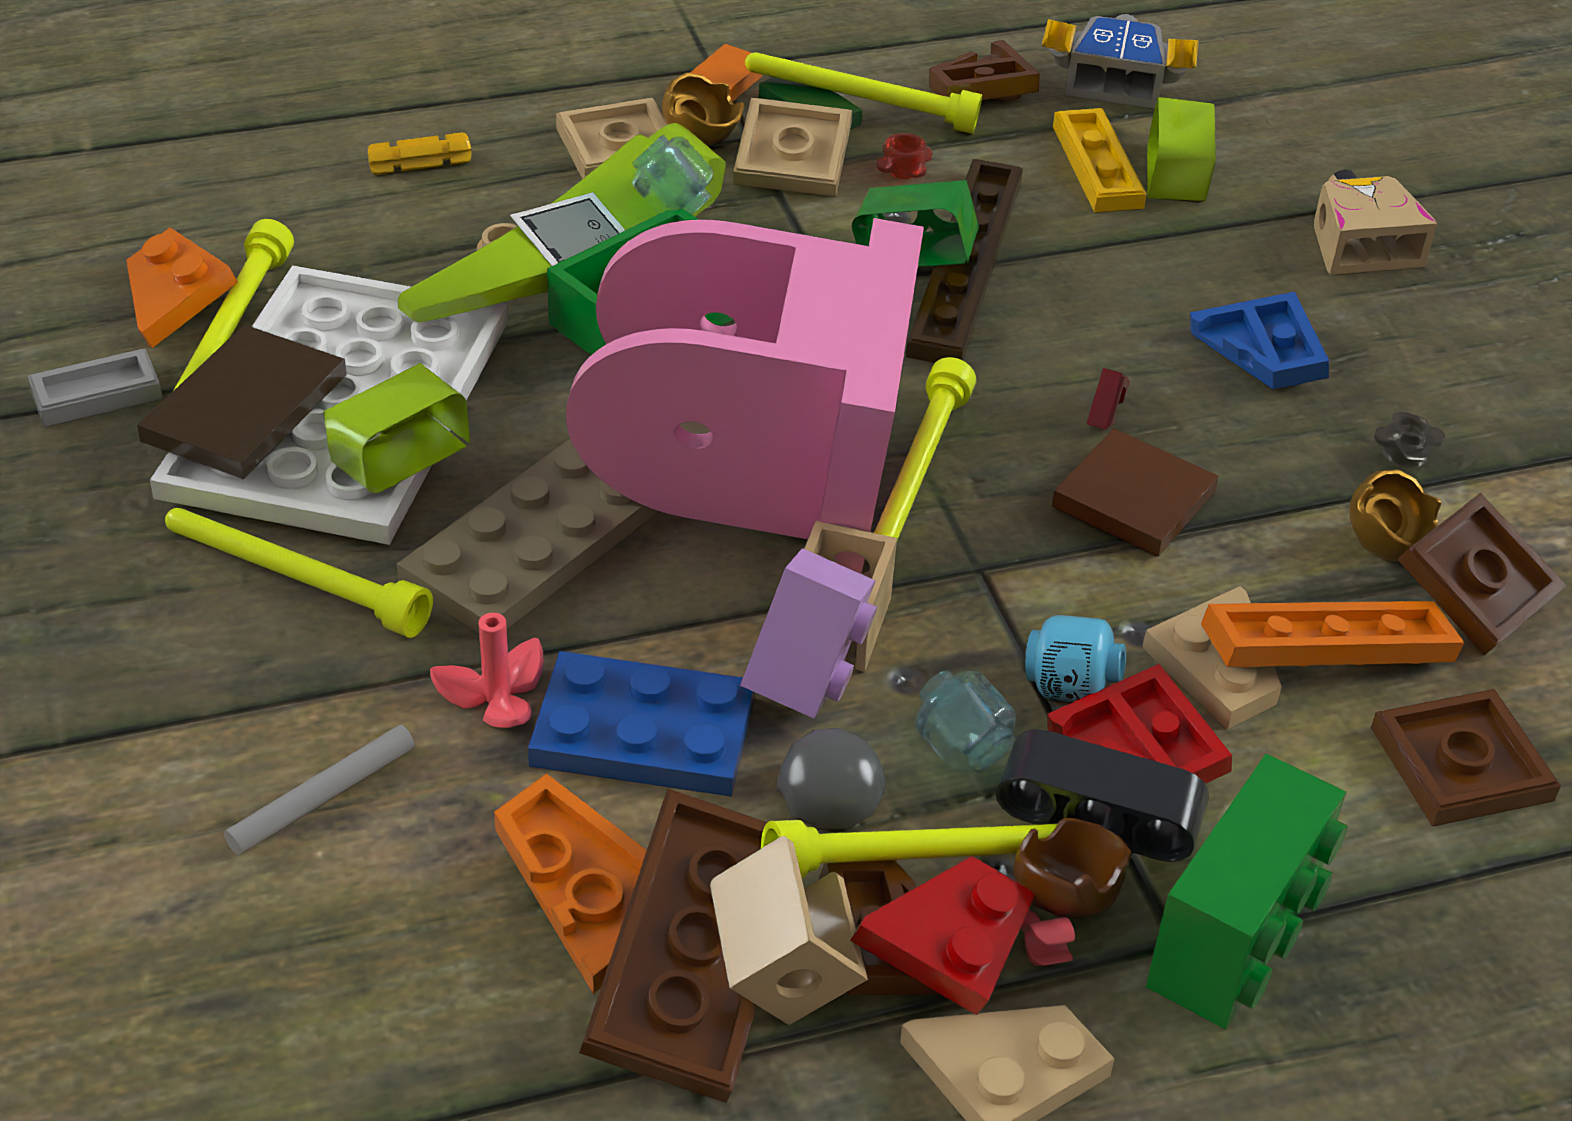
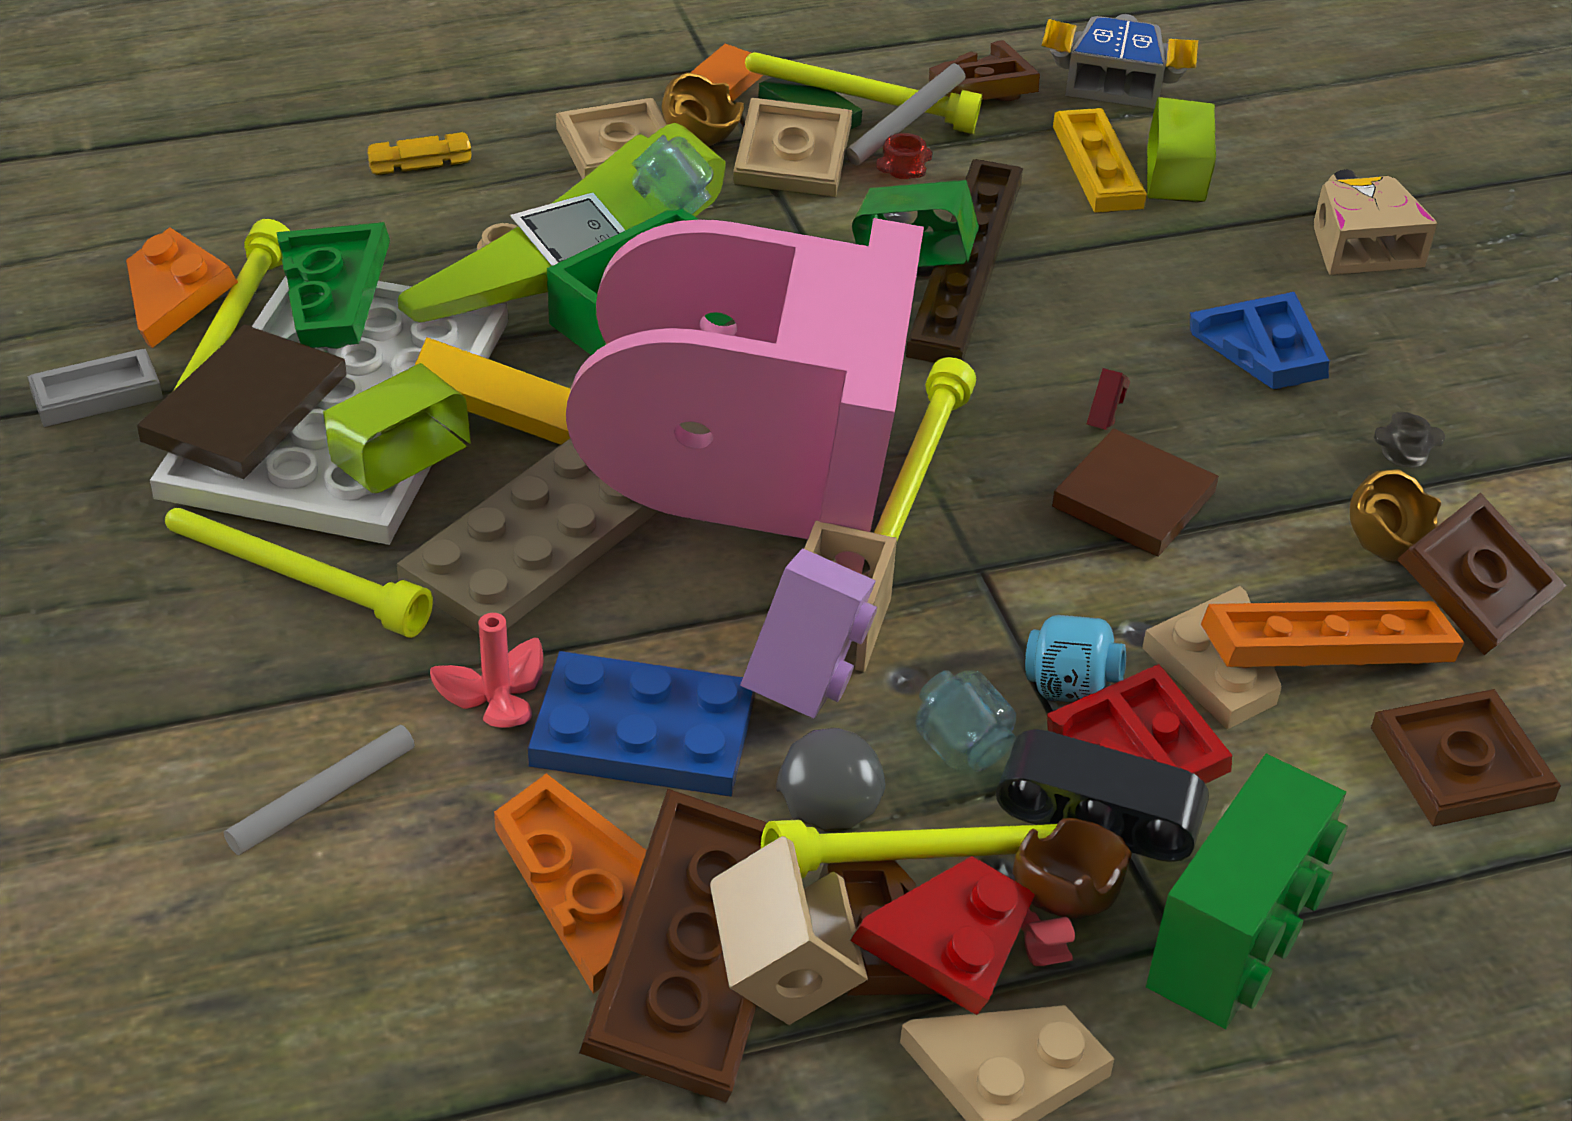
none -> green wing [276,222,390,349]
none -> yellow tile [414,337,571,445]
none -> light grey bar [845,63,965,166]

